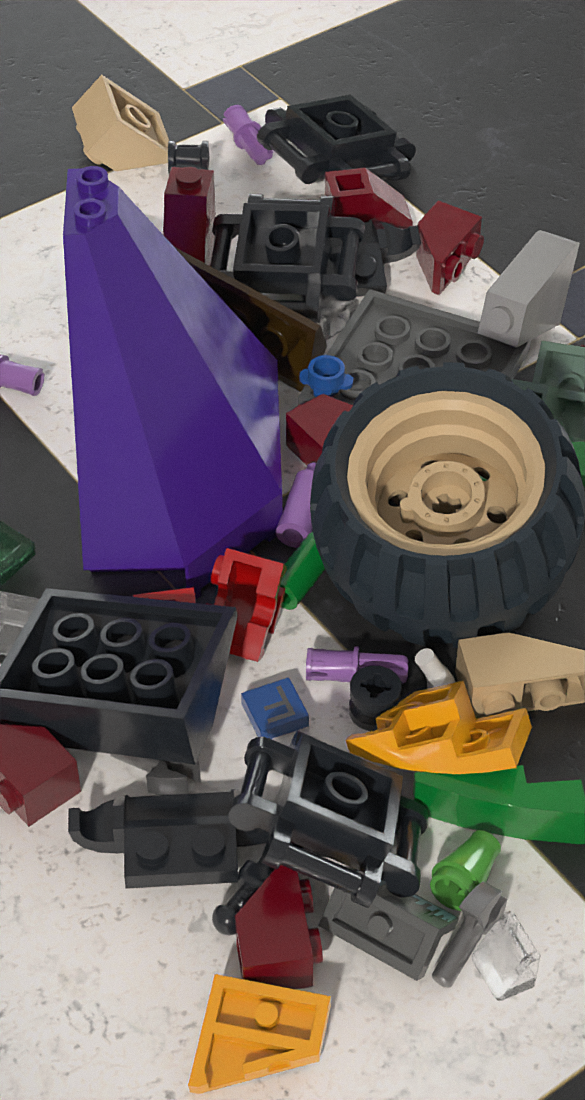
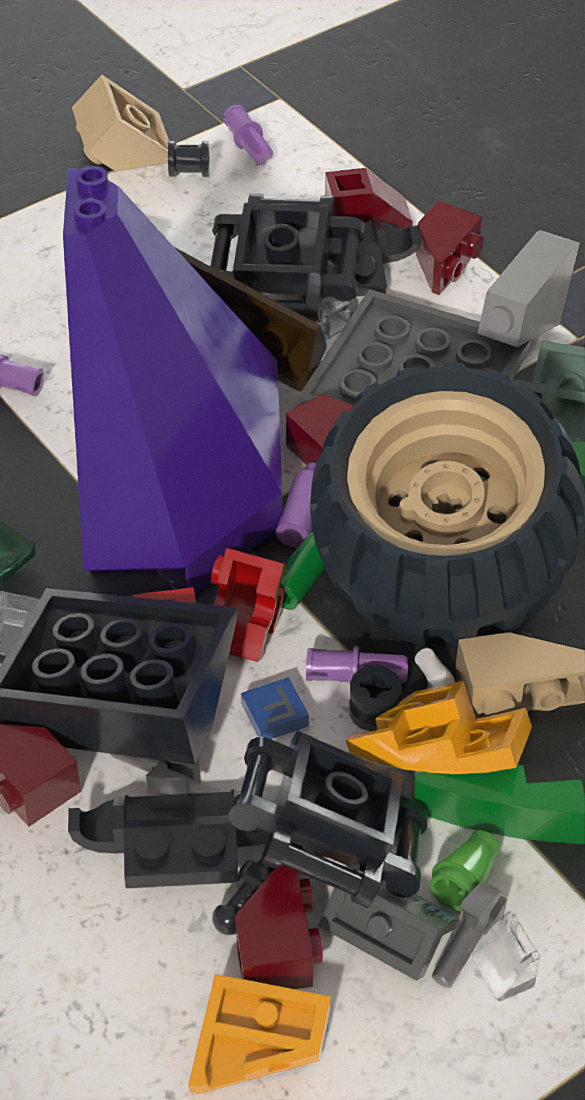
dark red slope [163,167,216,266] -> none
black brick [257,94,416,184] -> none
blue plate [299,355,353,397] -> none

